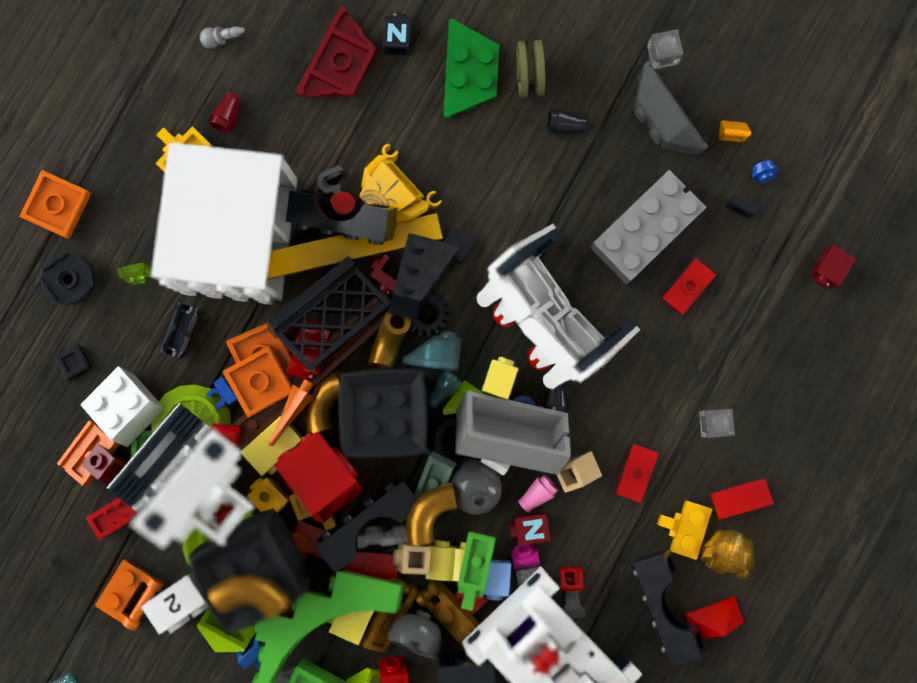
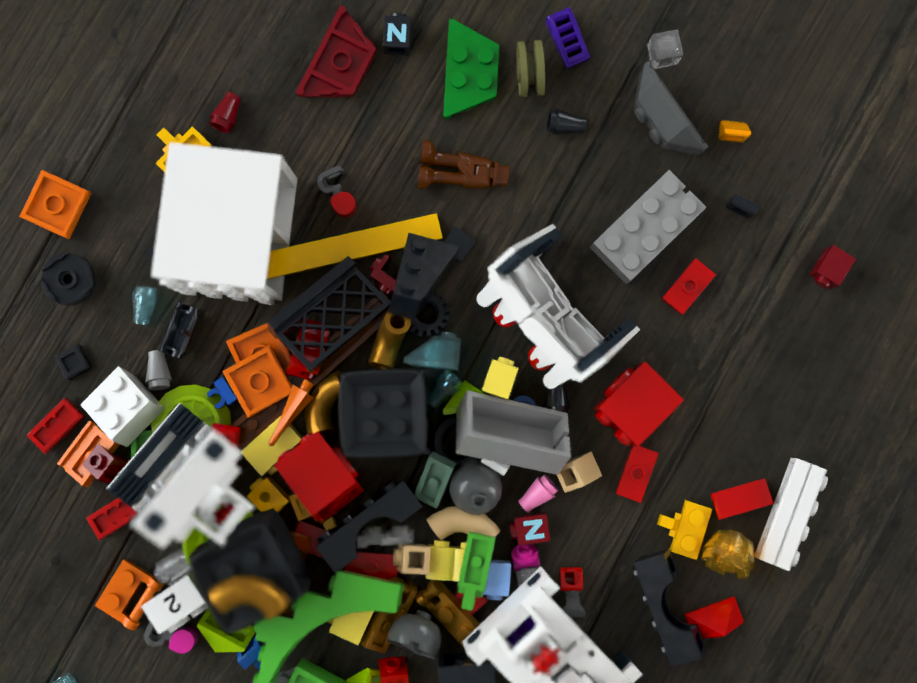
clear neon green plate [117,262,152,284] -> none
light grey bar [200,26,245,49] -> none
black arch [286,189,397,245] -> none
yellow torso [360,144,442,223] -> none
pearl gold cylinder [406,482,457,546] -> none
clear brick [699,409,735,438] -> none
blue plate [752,160,779,183] -> none
none -> red plate [26,398,86,454]
none -> clear light blue cone [132,285,159,325]
none -> leg [144,621,198,654]
none -> light grey cone [145,350,172,390]
none -> clear brick [154,549,192,586]
none -> reddish brown piece [417,140,509,189]
none -> tan cylinder [426,506,501,541]
none -> dark purple slope [546,7,590,69]
none -> red brick [593,361,684,447]
none -> white brick [754,458,828,571]

